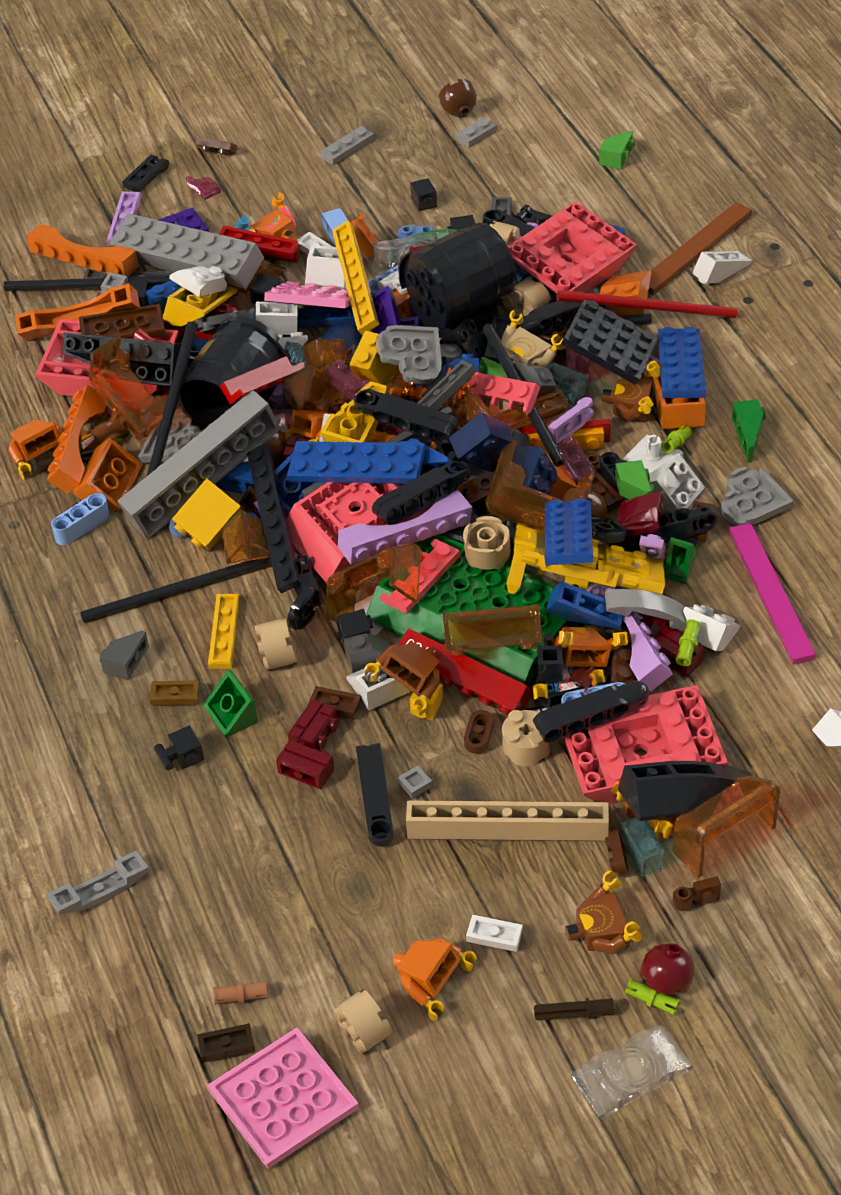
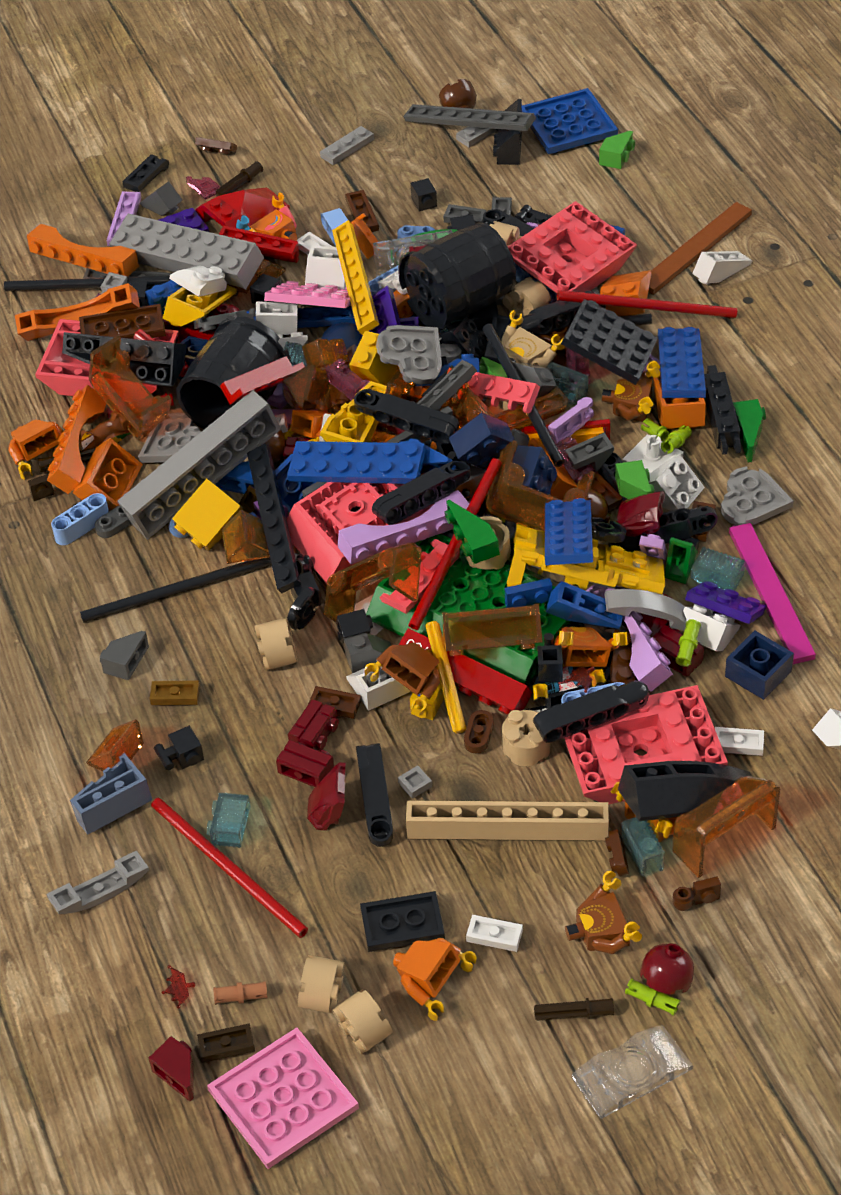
black piece [147,322,198,476] -> none
green slope [203,670,258,737] -> none
yellow tile [208,594,240,669] -> none
none -> dark brown plate [28,474,54,501]
none -> sand blue wedge [70,753,152,835]
none -> clear orange slope [86,719,144,771]
none -> dark grey plate [95,506,131,538]
none -> dark grey slope [140,181,182,216]
none -> dark red slope [148,1036,194,1101]
none -> red piece [151,797,308,938]
none -> clear red piece [161,965,195,1009]
none -> red wedge [195,187,290,228]
none -> clear light blue brick [207,793,251,848]
none -> dark brown axle [215,161,263,197]
none -> tan brick [298,955,344,1014]
none -> dark red slope [307,762,346,831]
none -> reddish brown plate [345,190,379,232]
none -> black plate [360,891,445,952]
none -> dark grey tile [403,104,536,131]
none -> red piece [408,458,502,630]
none -> yellow axle [426,621,466,734]
none -> dark grey plate [443,204,486,224]
none -> green slope [444,500,500,564]
none -> black slope [493,99,522,165]
none -> blue plate [505,578,552,610]
none -> blue plate [522,88,618,154]
none -> dark grey slope [565,432,614,472]
none -> lime pin [641,418,669,442]
none -> dark purple plate [685,581,766,624]
none -> clear light blue brick [691,547,745,591]
none -> black hinge [704,365,741,455]
none -> white plate [715,727,764,756]
none -> dark blue brick [725,630,794,700]

